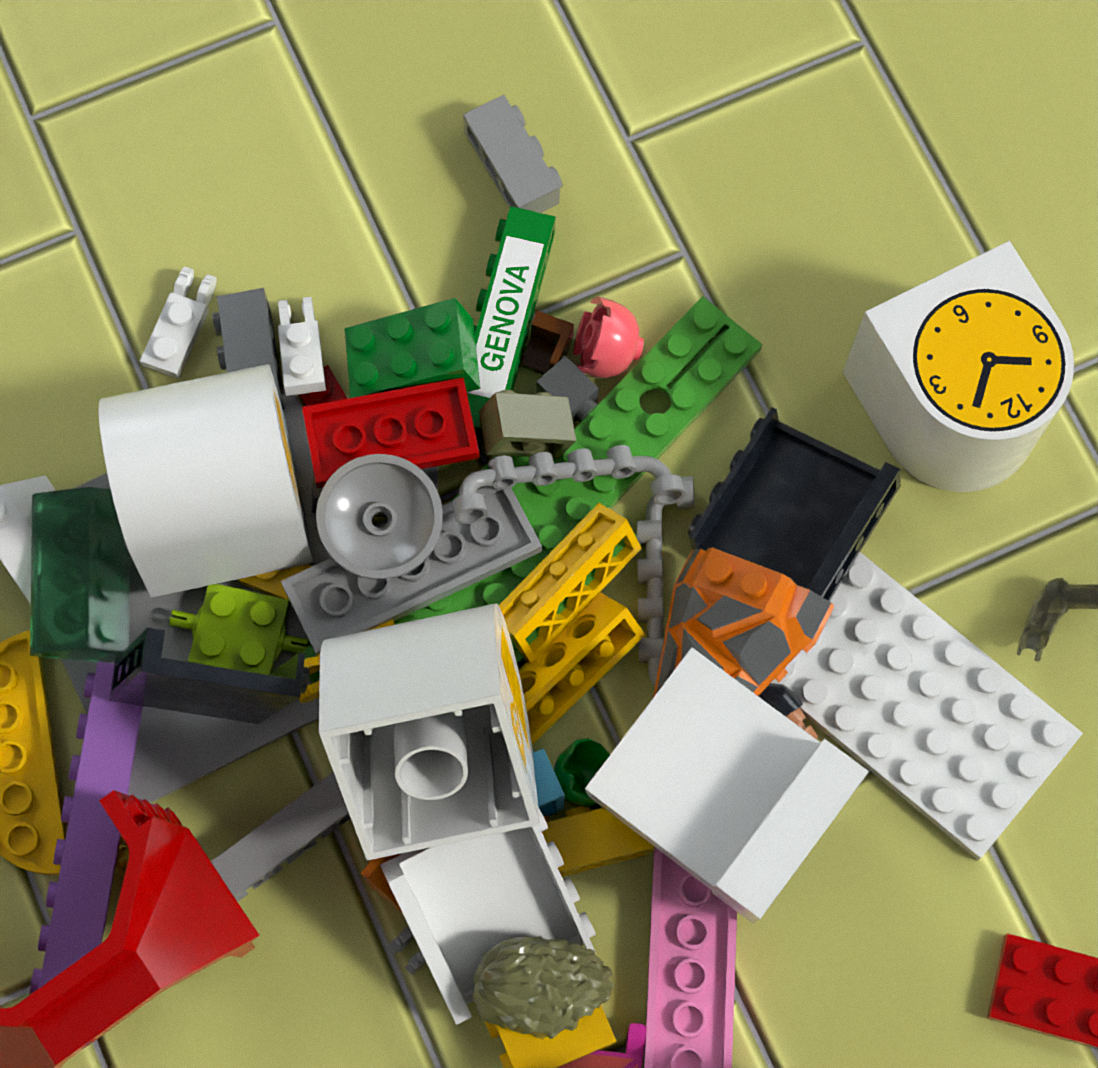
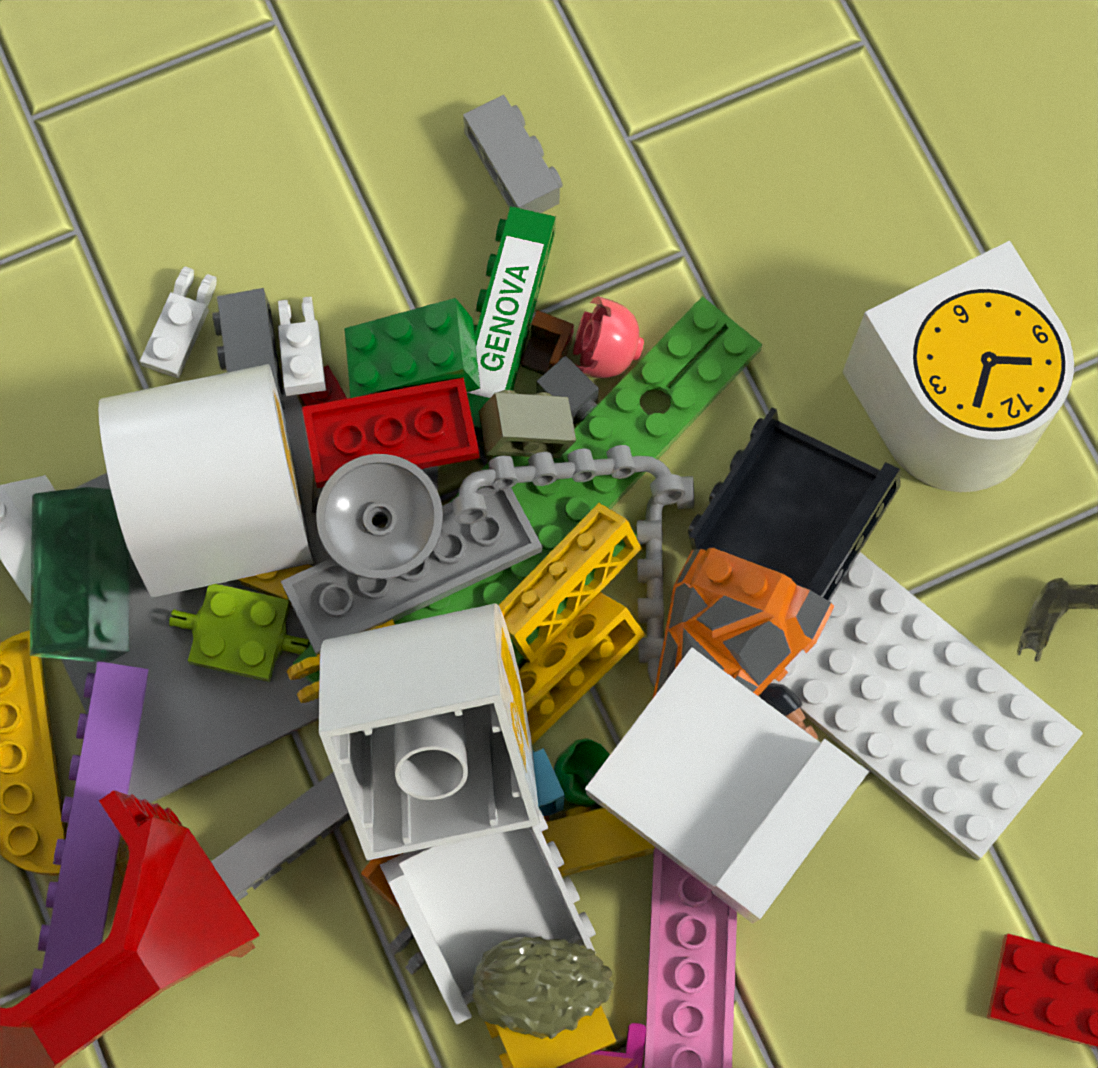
black panel [109,627,309,724] -> none

